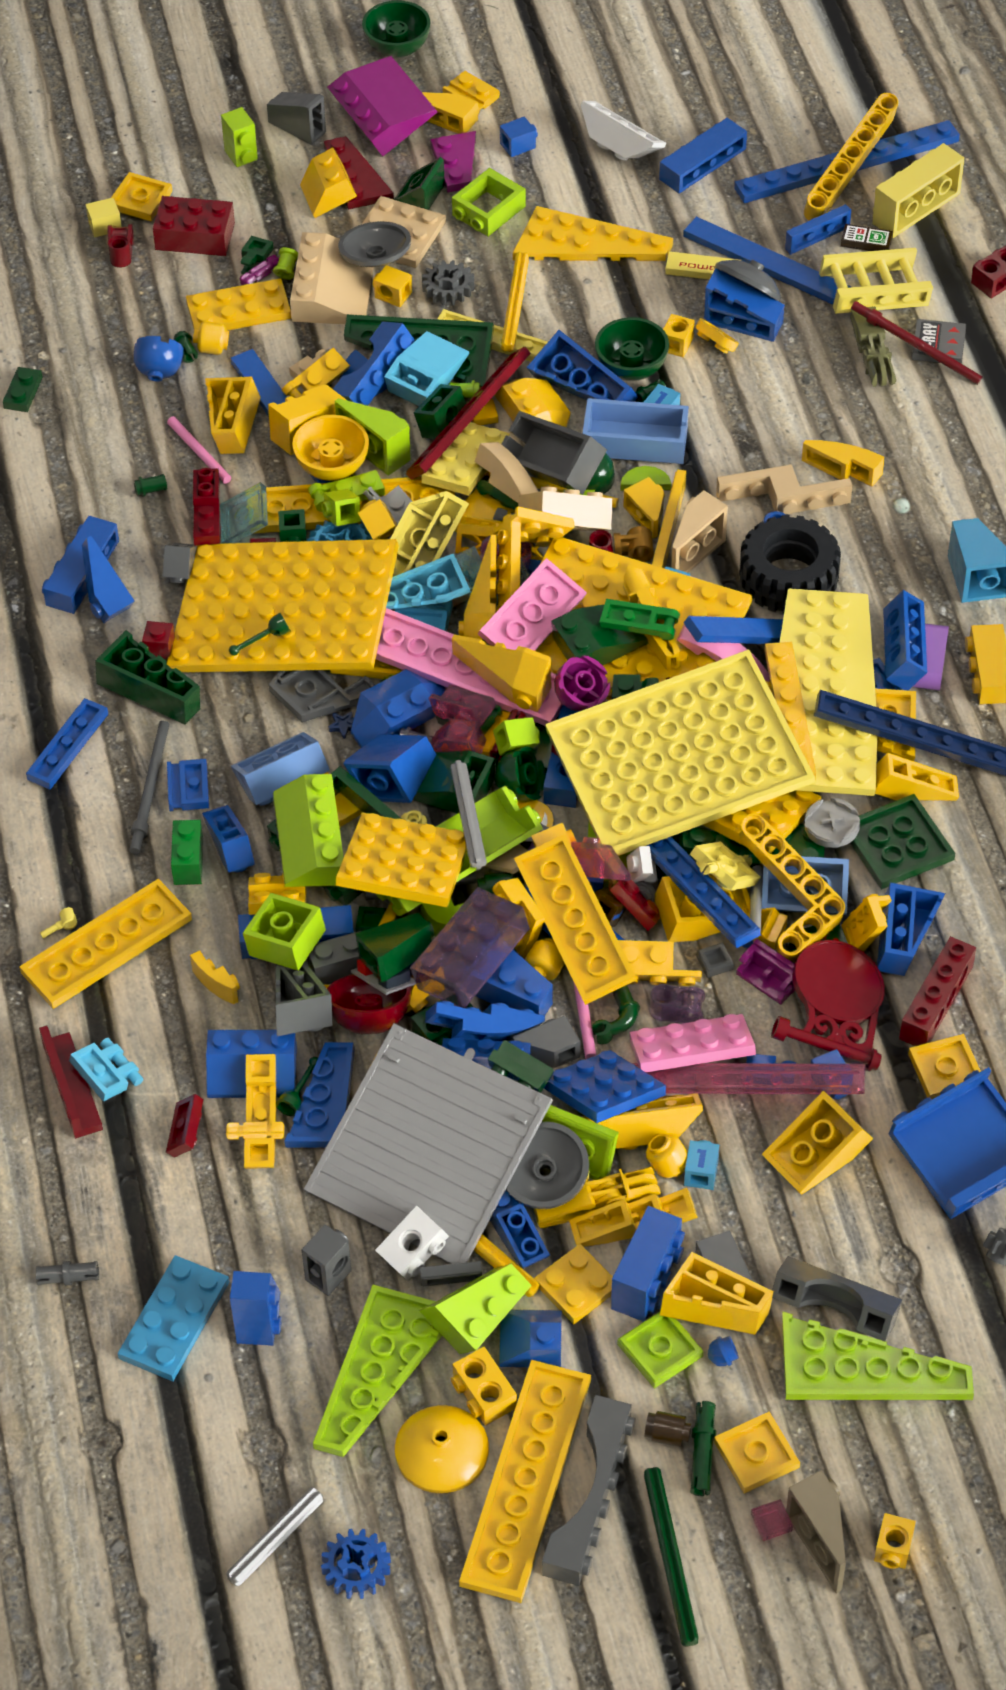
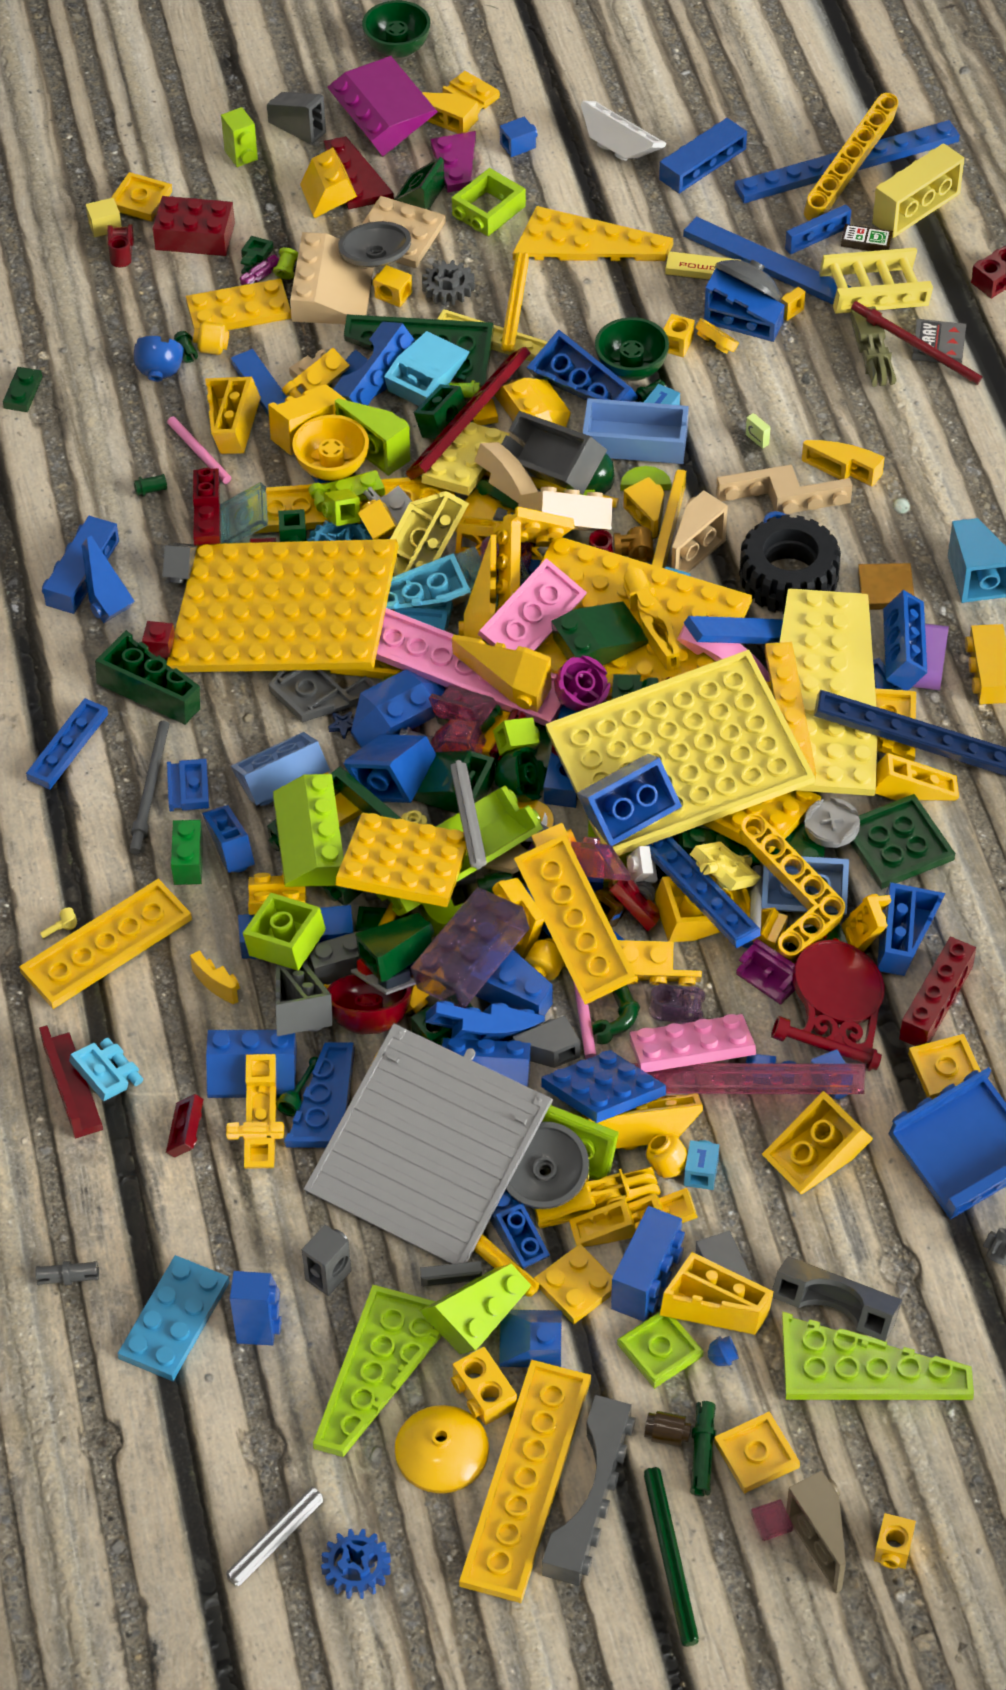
dark green hinge [229,613,291,656] -> none
white brick [375,1206,449,1281] -> none
dark green bracket [488,1041,554,1093] -> none
green plate [599,599,680,640] -> none
dark grey tile [696,942,734,978] -> none
none -> blue slope [576,754,682,847]
none -> yellowish green tile [746,413,770,449]
none -> yellow plate [781,287,805,321]
none -> pearl gold tile [858,563,914,610]

